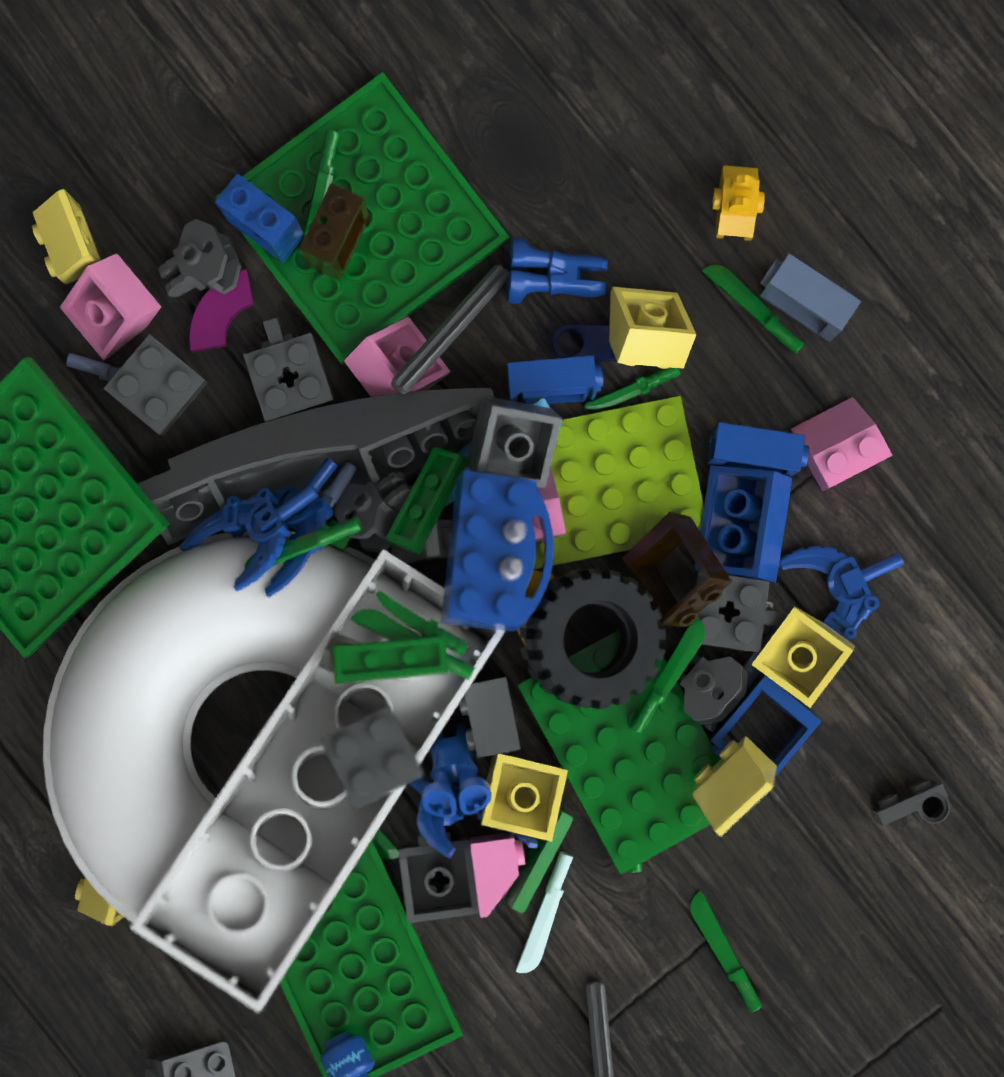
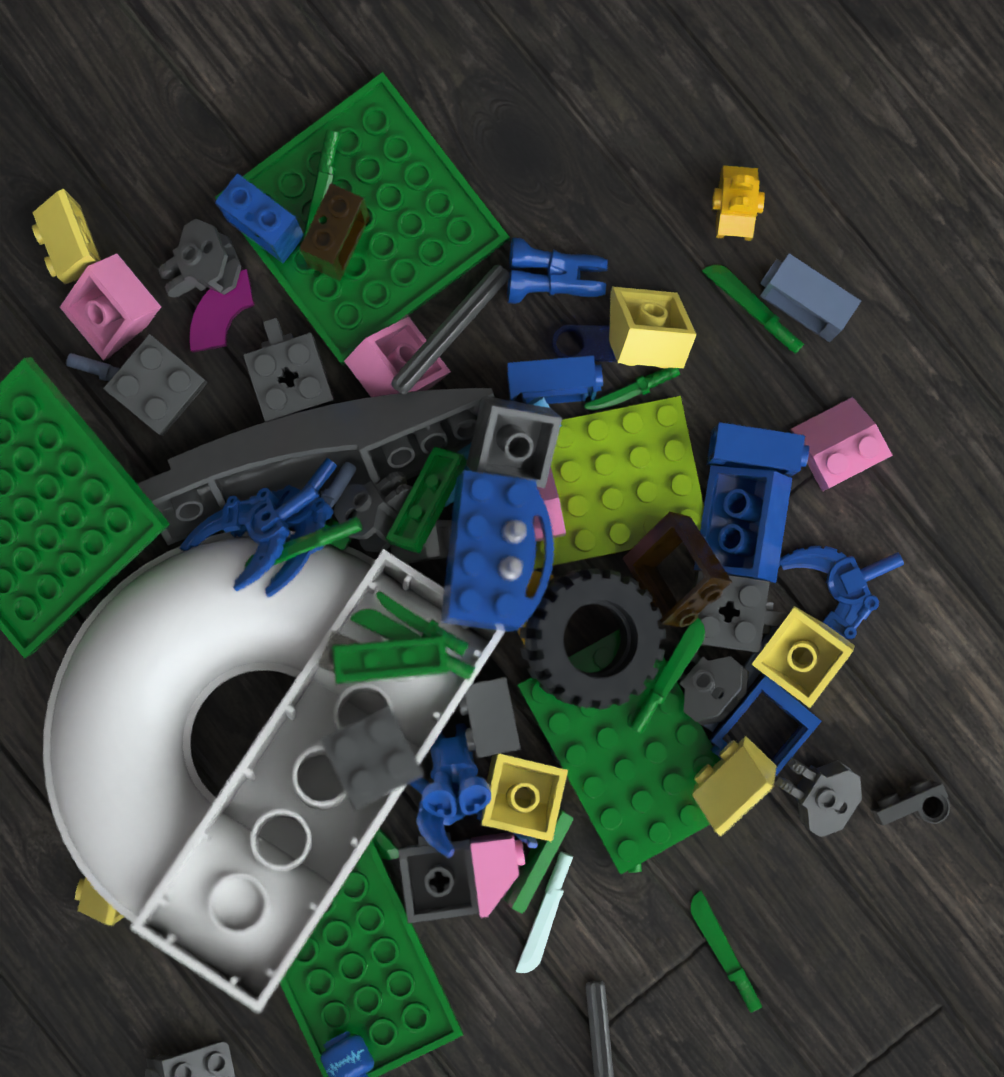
none -> dark grey hinge [775,758,862,837]

